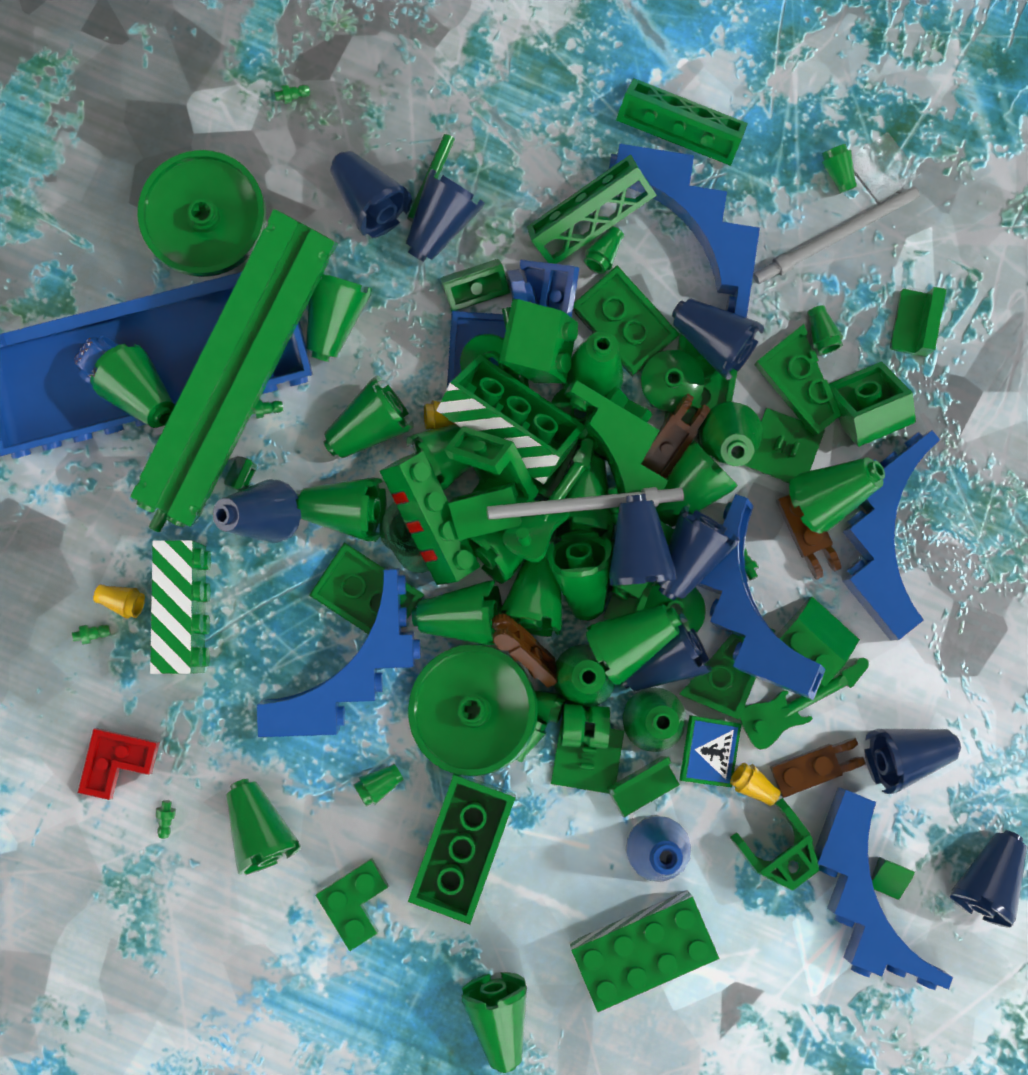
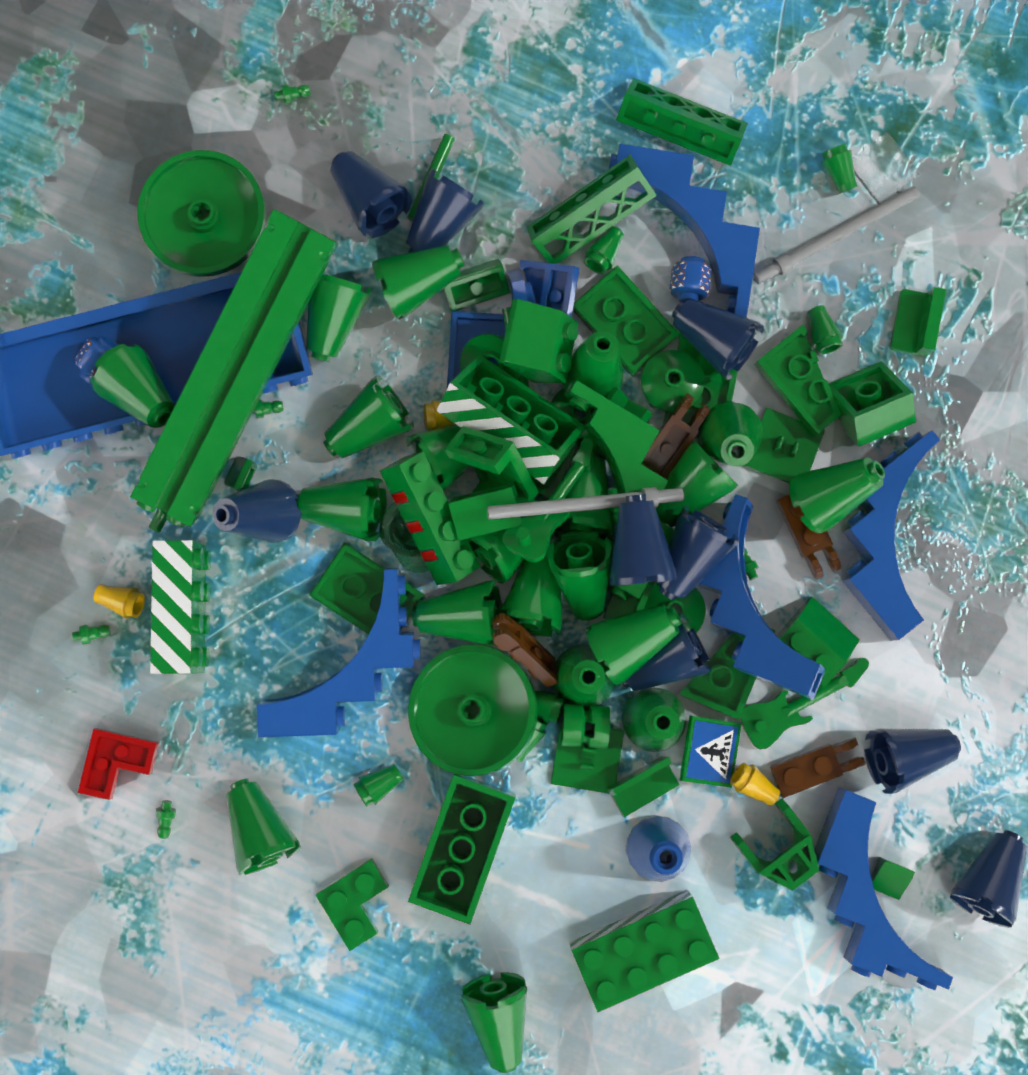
none -> green cone [372,245,465,320]
none -> blue head [669,256,712,302]

